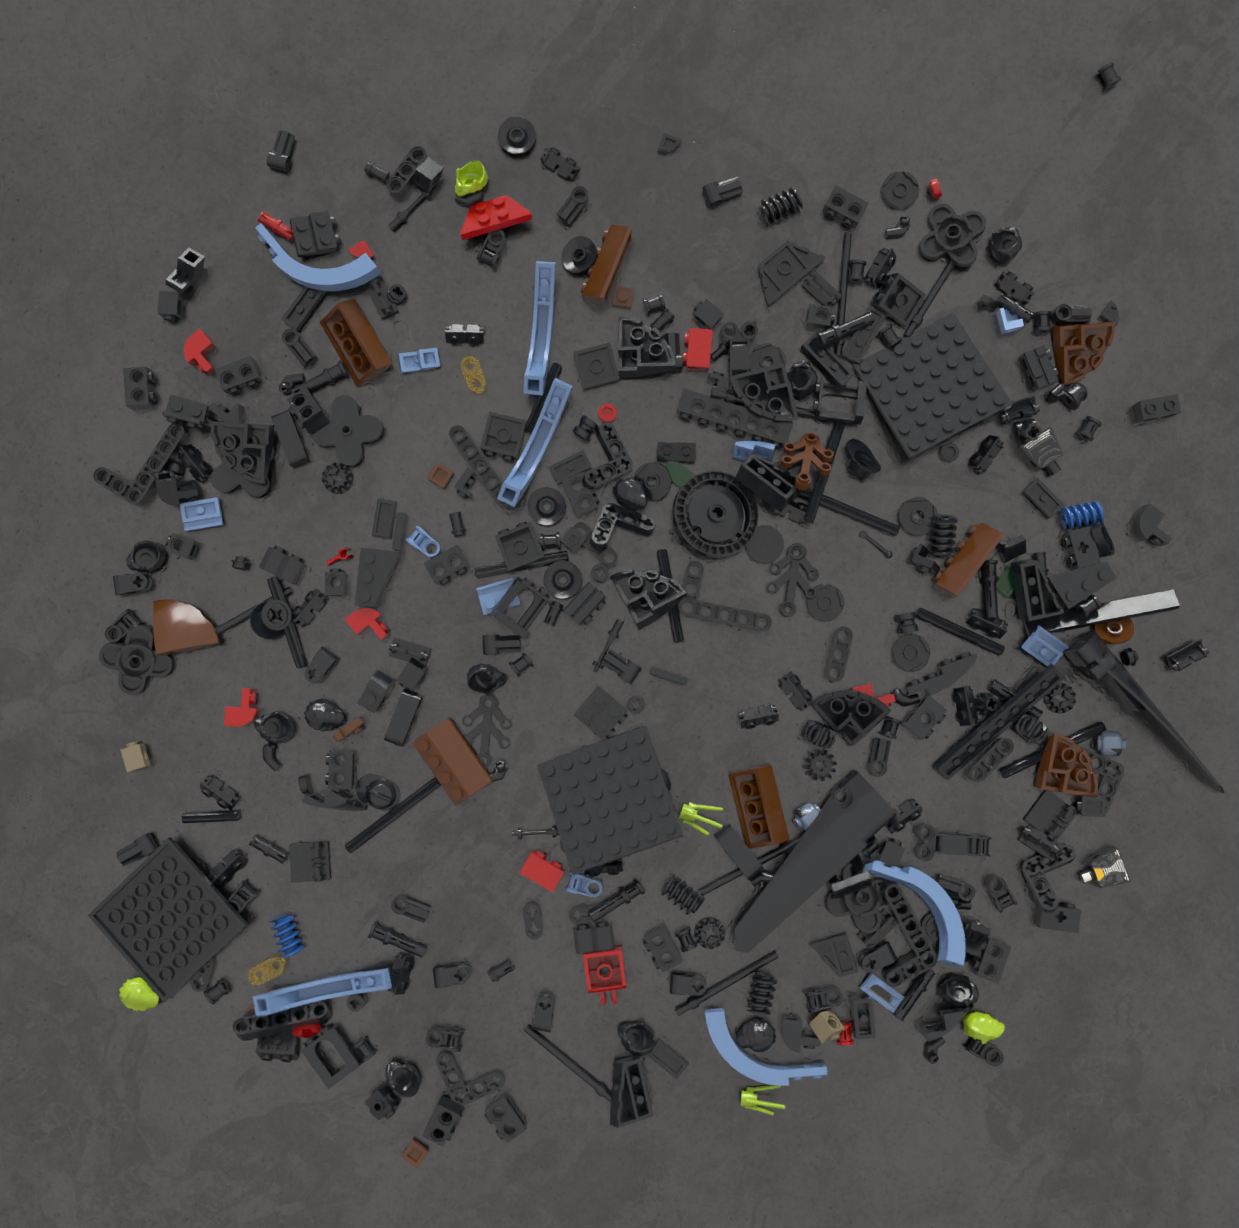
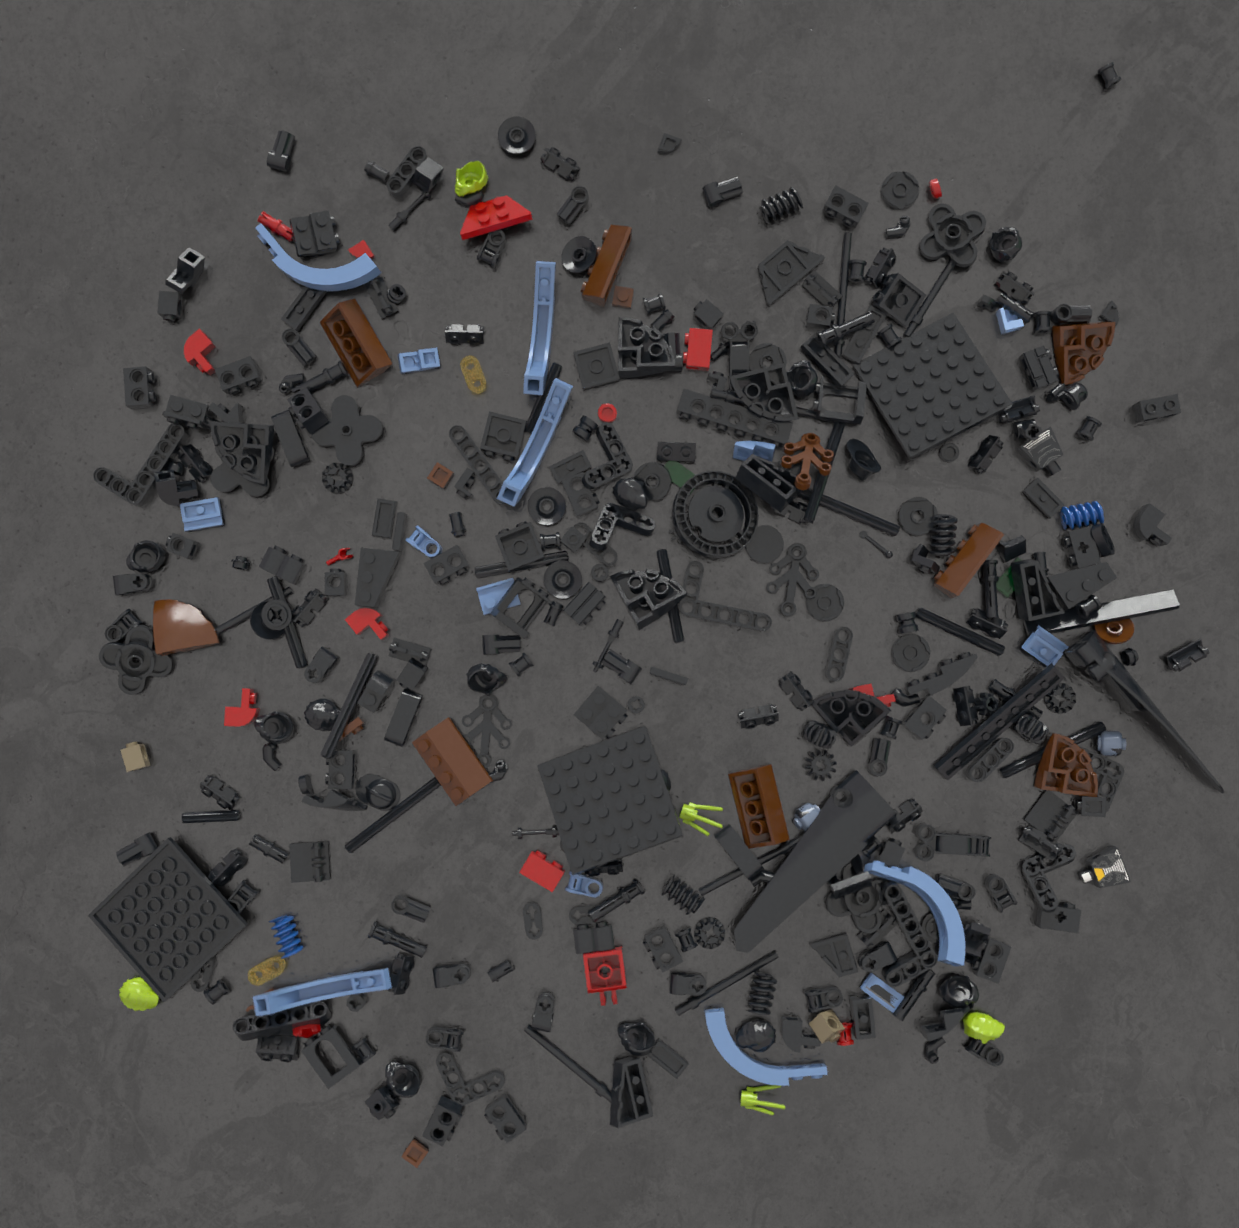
none -> black axle [320,653,378,759]

